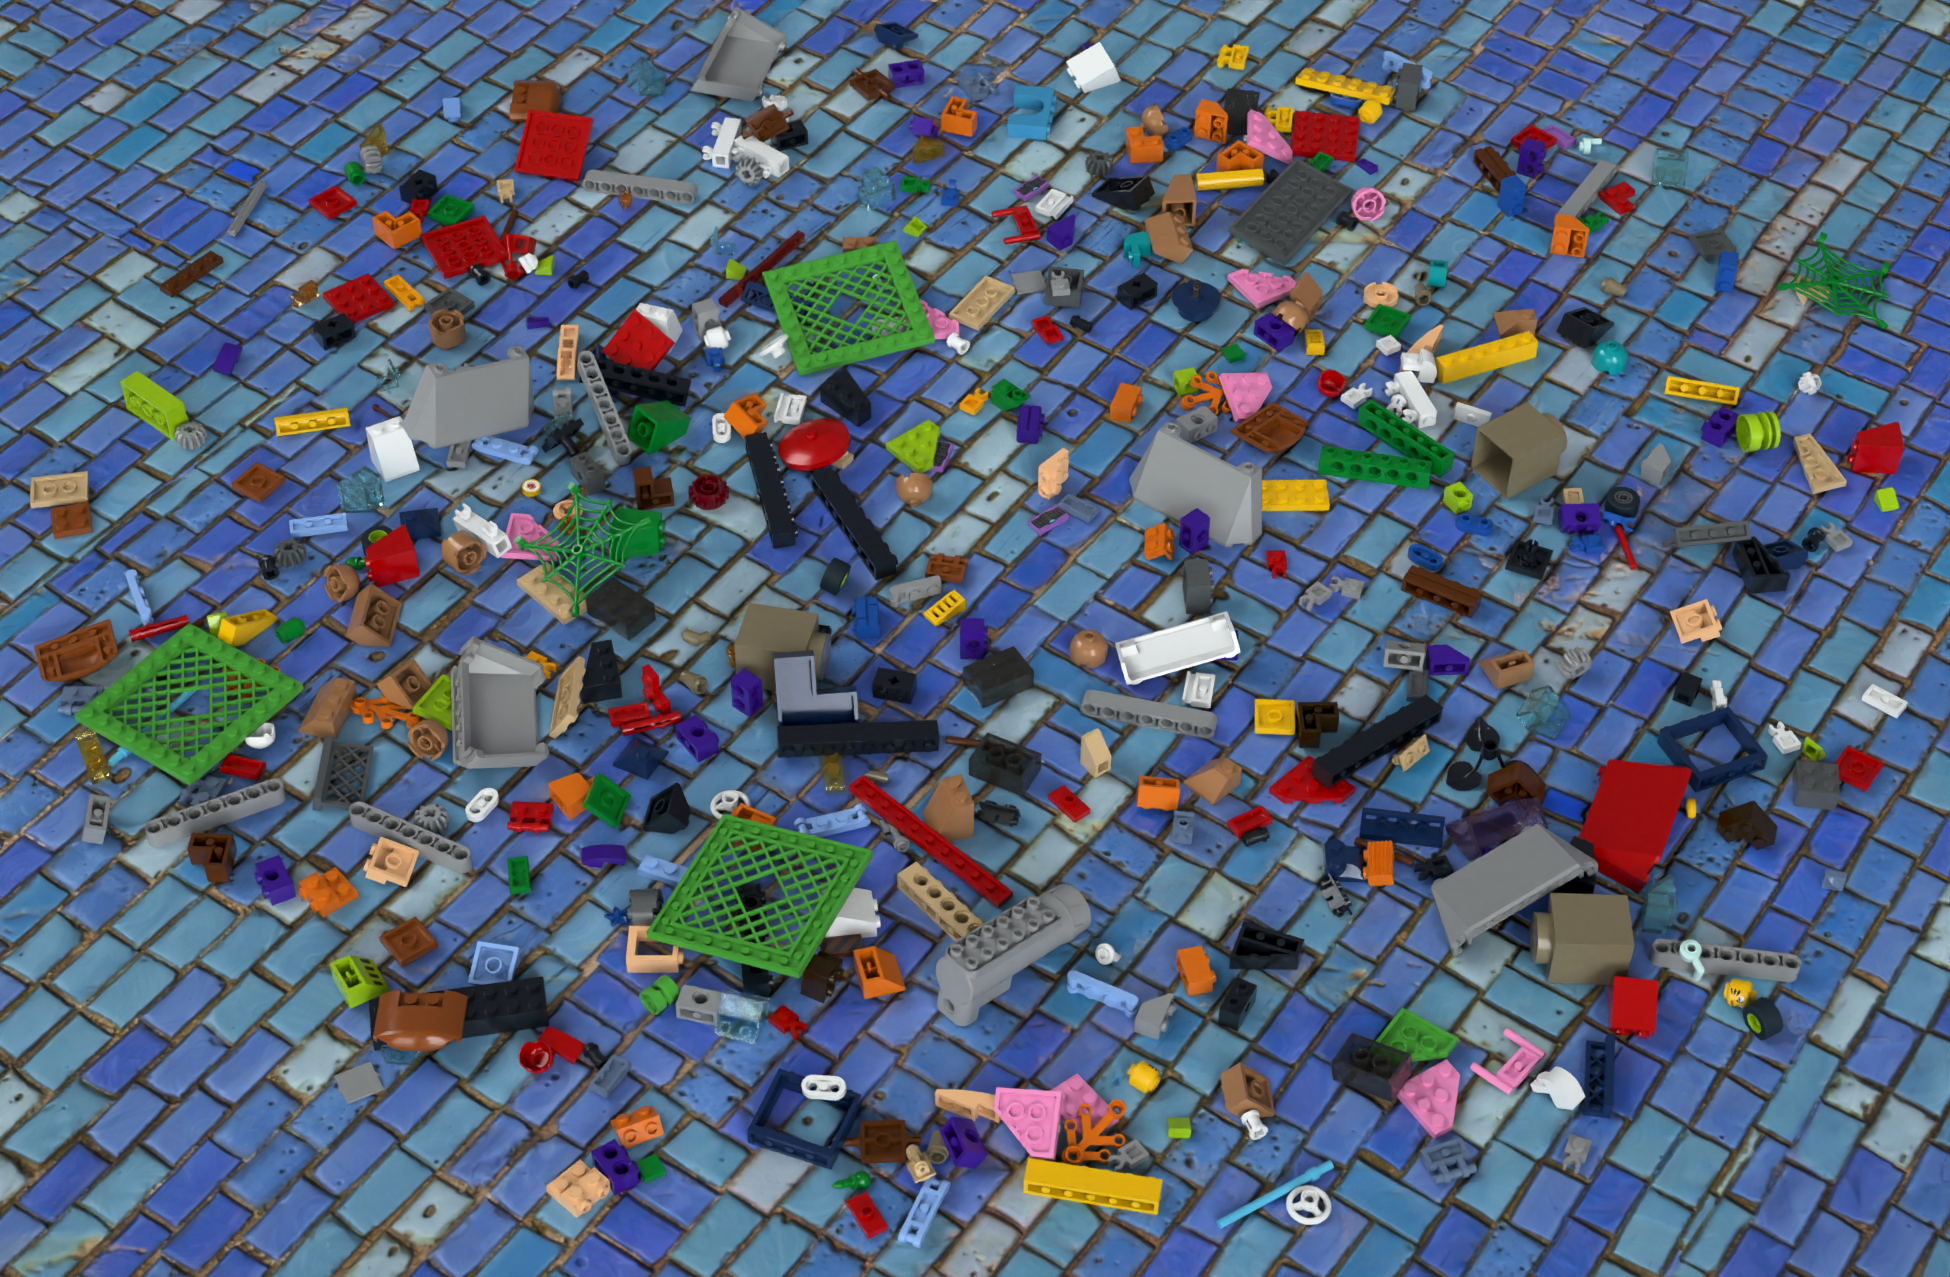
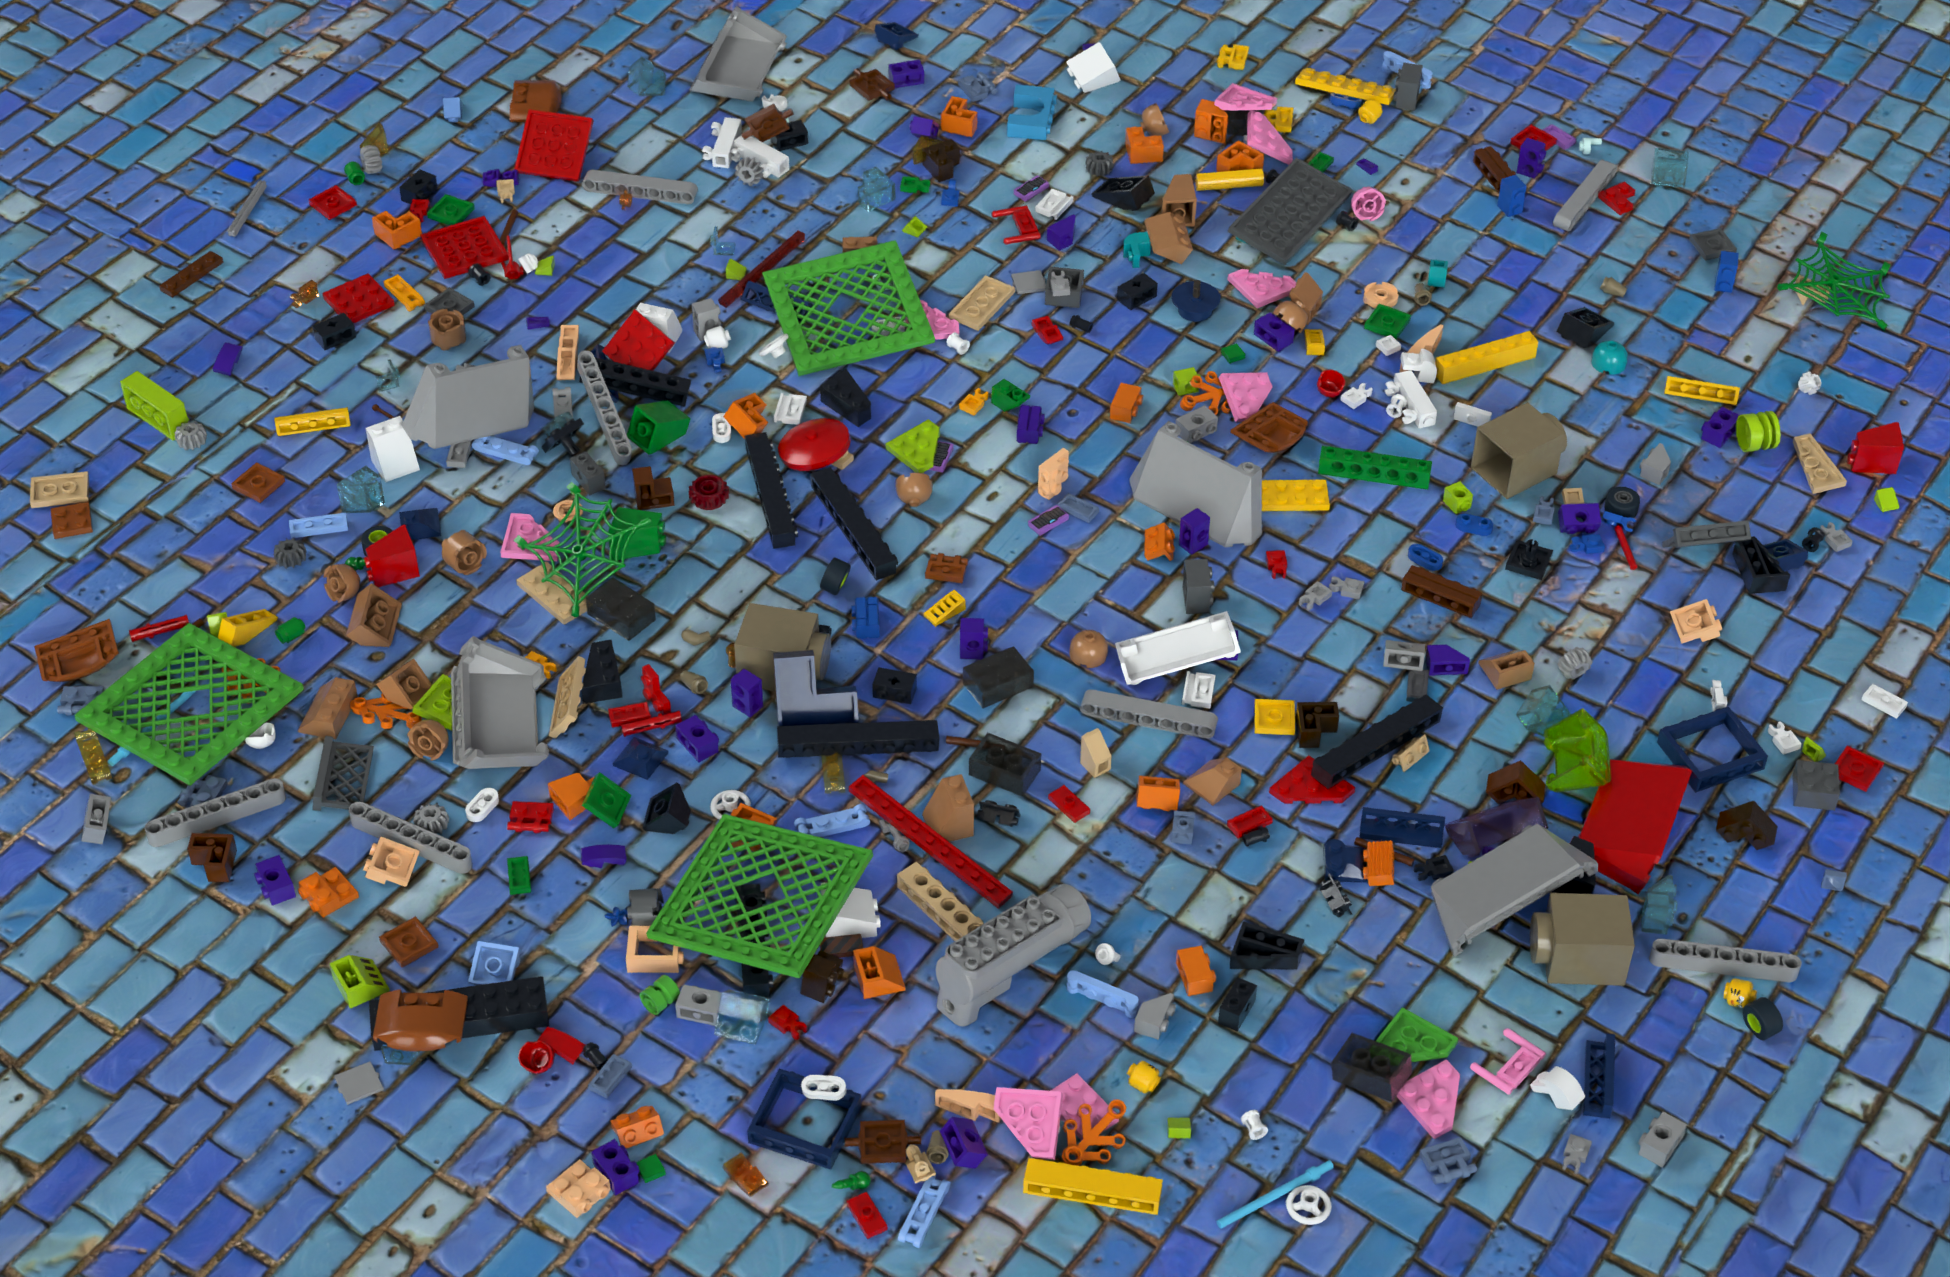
light blue plate [125,569,155,627] -> none
red plate [220,754,267,781] -> none
black bush [258,555,280,580] -> none
white brick [452,503,512,558] -> none
red slope [502,233,537,255] -> none
tile [522,479,541,497] -> none
clear orange plate [557,517,576,535] -> none
black pin [567,270,589,289] -> none
light blue plate [637,854,688,887] -> none
light grey plate [889,575,941,607] -> none
light grey plate [1107,1139,1149,1173] -> none
blue plate [1165,127,1192,150] -> none
medium nougat slope [1220,1062,1276,1118] -> none
red plate [1290,111,1360,162] -> none
green brick [1357,399,1455,478] -> none
black plant [1446,717,1539,791] -> none
medium nougat slope [1493,309,1537,338] -> none
orange slope [1550,214,1589,258] -> none
green plate [1579,212,1609,233] -> none
red slope [1608,976,1658,1039] -> none
black brick [1672,672,1703,707] -> none
light aqua plate [1679,940,1705,981] -> none
yellow tile [1686,798,1696,818] -> none
none -> dark purple slope [482,169,519,187]
none -> clear orange slope [722,1152,769,1197]
none -> dark brown brick [923,139,960,183]
none -> bright pink plate [1214,83,1278,110]
none -> clear neon green windscreen [1544,708,1611,793]
none -> light grey brick [1638,1112,1687,1168]

